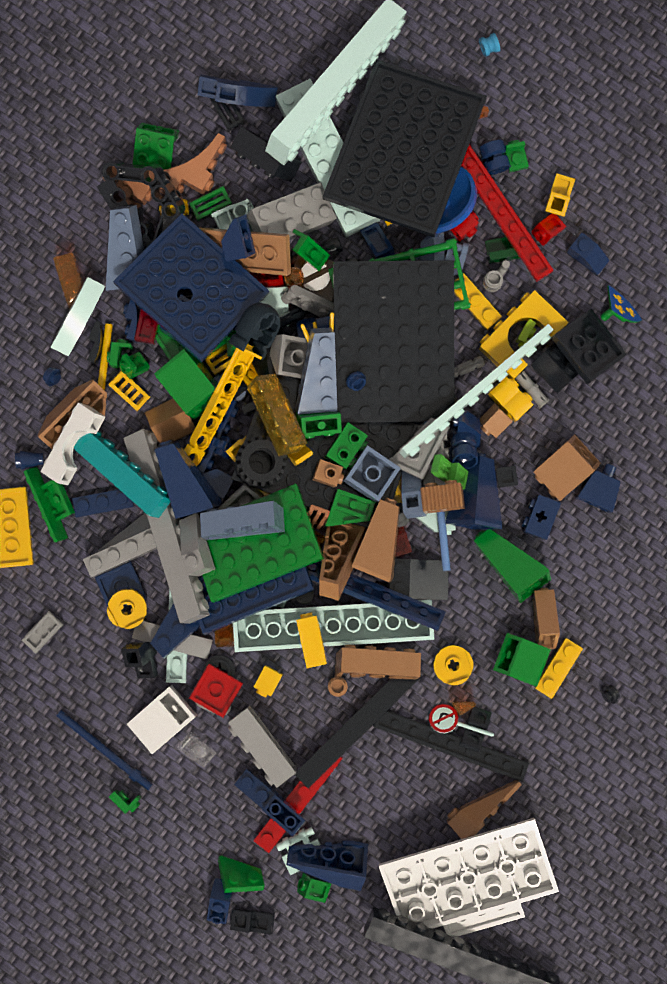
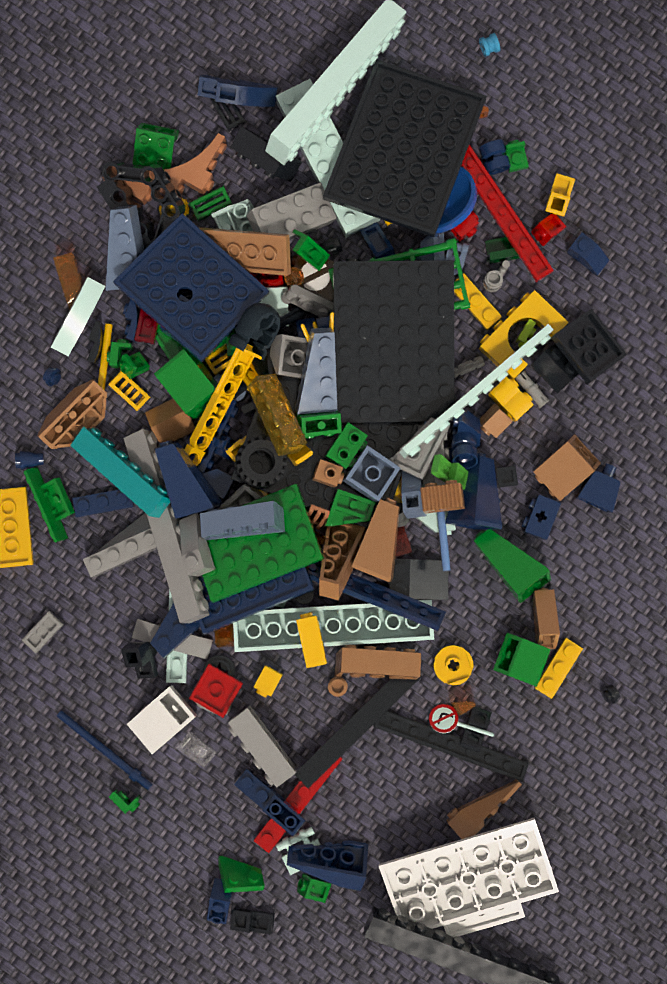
white arch [40,403,105,485] -> none
dark blue tile [95,561,147,607] -> none
yellow plate [107,589,147,629] -> none
dark blue slope [221,214,256,261] -> none
dark blue plate [346,372,366,391] -> none
shield [600,285,642,323] -> none

